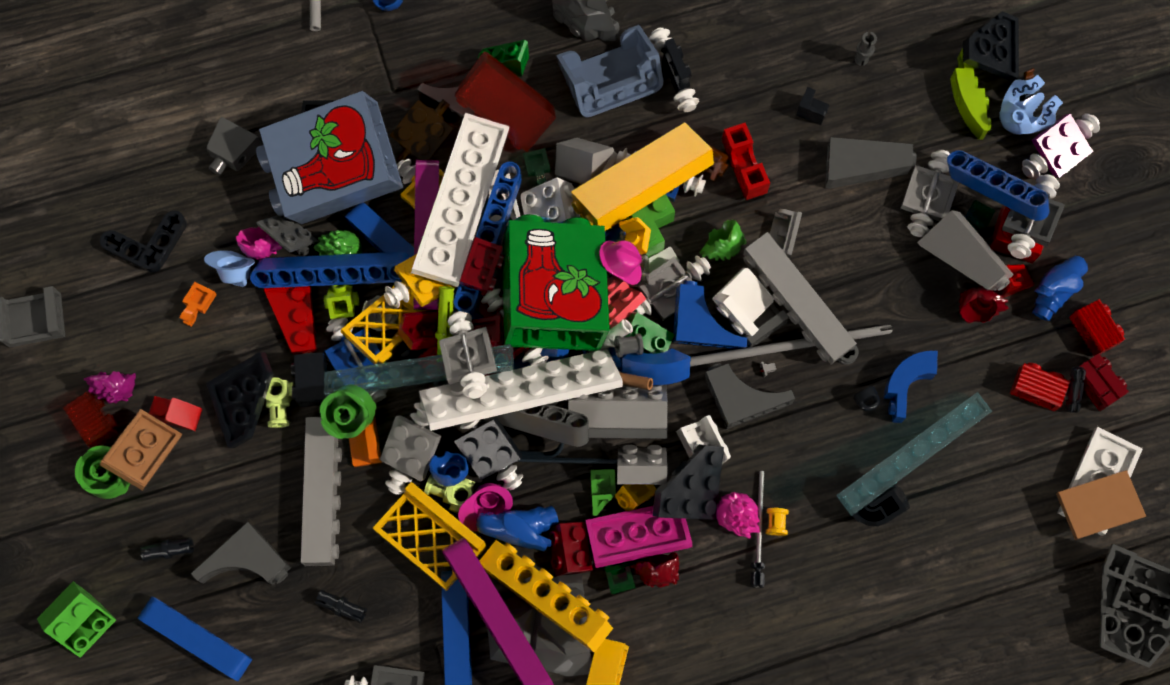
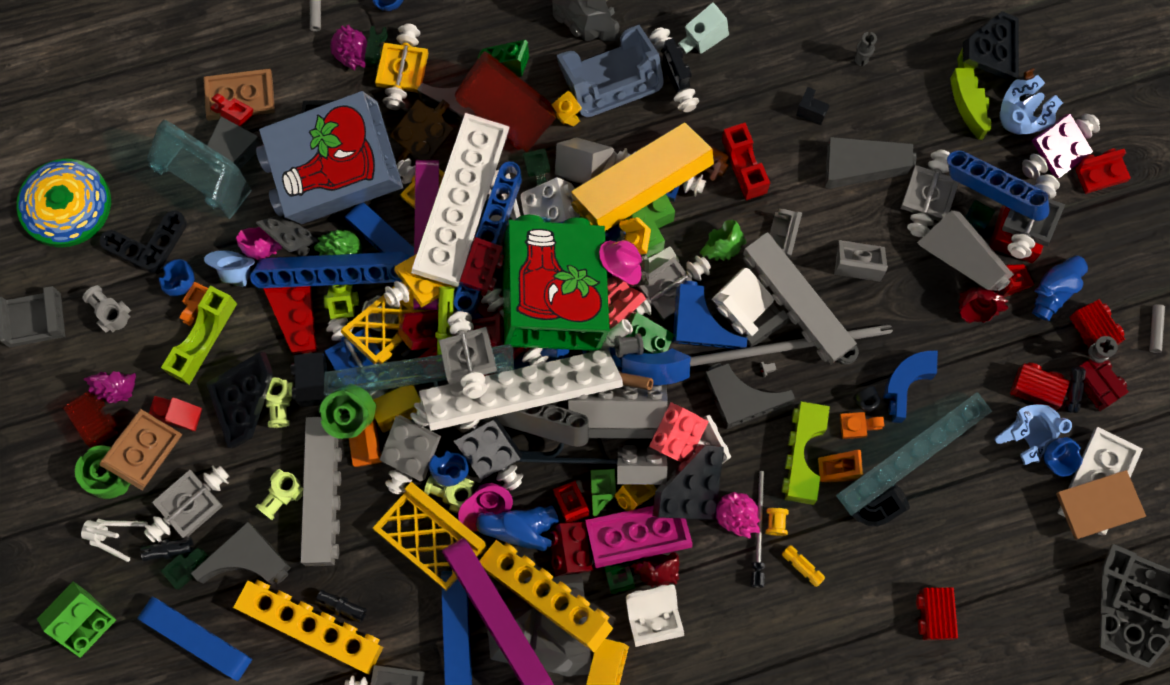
none -> dish [17,159,111,247]
none -> white plant [81,519,148,562]
none -> light grey connector [82,285,131,333]
none -> light grey plate [144,465,229,543]
none -> clear light blue windscreen [147,120,252,219]
none -> blue hair [159,259,195,296]
none -> lime arch [161,286,237,385]
none -> clear green plate [161,548,208,590]
none -> medium nougat tile [203,69,275,121]
none -> red plate [210,93,253,126]
none -> yellow brick [233,579,384,675]
none -> yellowish green connector [255,469,303,520]
none -> magenta hair [330,24,369,70]
none -> clear green plate [365,26,388,68]
none -> yellow hinge [373,382,421,433]
none -> yellow plate [375,24,429,110]
none -> yellow bracket [551,91,582,127]
none -> red slope [553,481,589,523]
none -> white bracket [626,585,684,647]
none -> coral plate [649,402,709,463]
none -> light aqua torso [678,2,729,54]
none -> lime arch [782,402,830,505]
none -> yellow axle [782,545,825,587]
none -> orange slope [818,450,863,482]
none -> light grey slope [834,240,888,282]
none -> orange plate [840,412,884,439]
none -> red brick [916,587,958,640]
none -> light blue piece [995,405,1072,465]
none -> blue hair [1044,437,1083,477]
none -> red bracket [1075,149,1131,194]
none -> dark grey bush [1088,336,1118,363]
none -> light grey piece [1149,305,1165,353]

